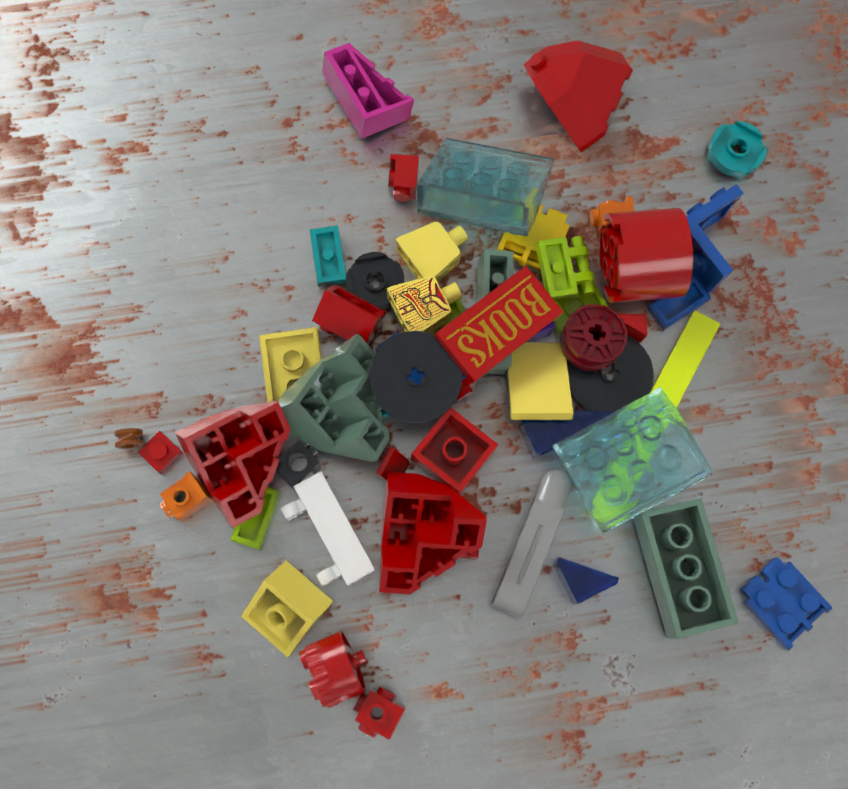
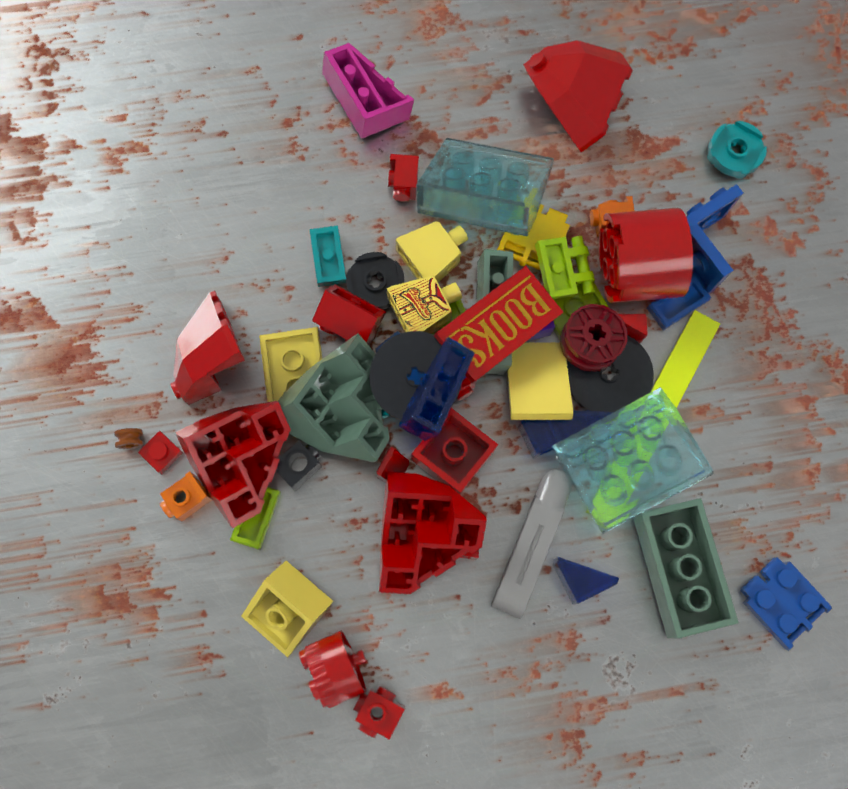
white brick [281,471,376,587] -> none
none -> red brick [170,290,245,405]
none -> clear blue slope [398,337,475,441]

